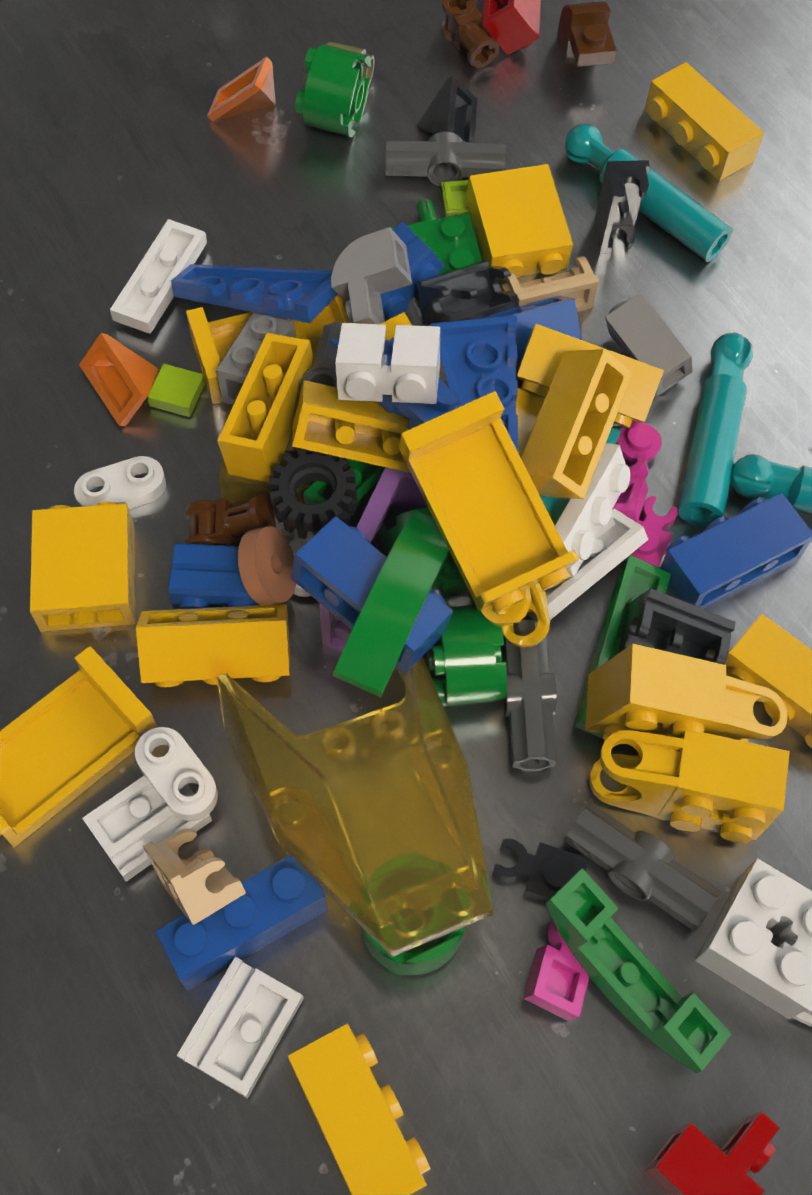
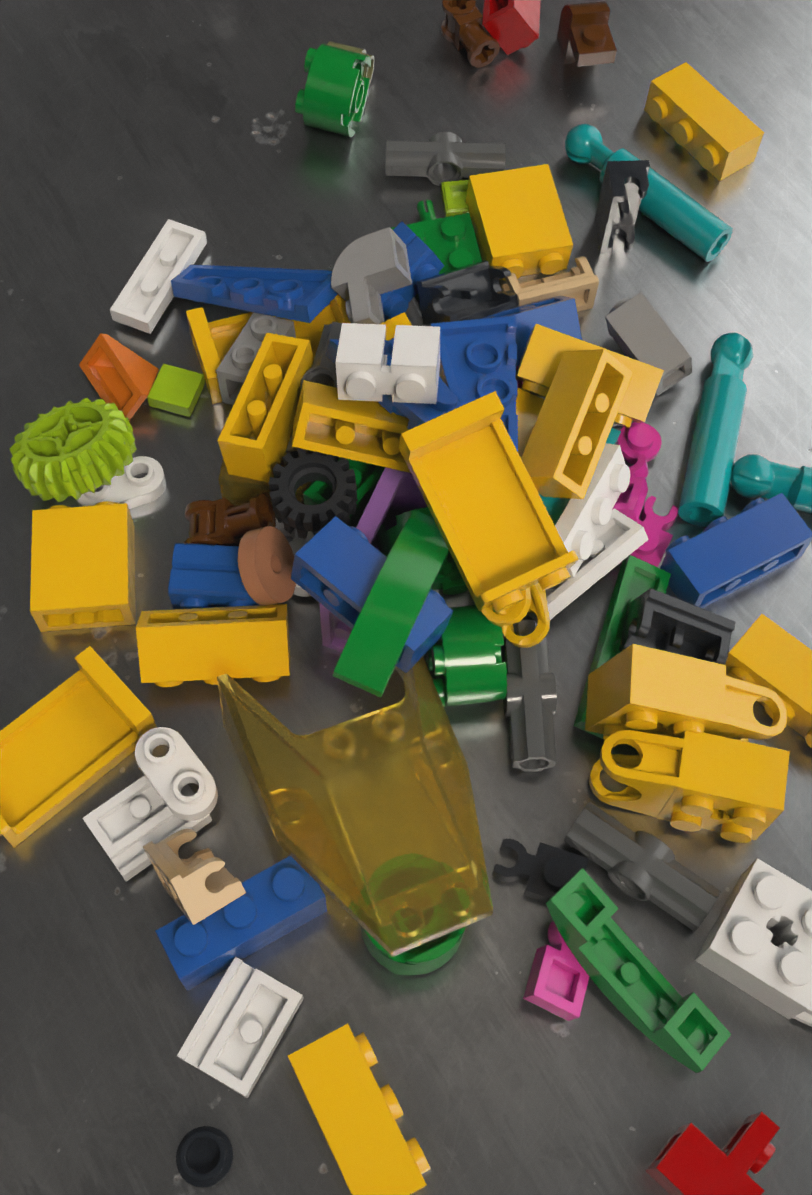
orange slope [207,57,276,122] -> none
black slope [416,75,478,143] -> none
none -> lime gear [10,398,137,502]
none -> black plate [176,1126,234,1188]

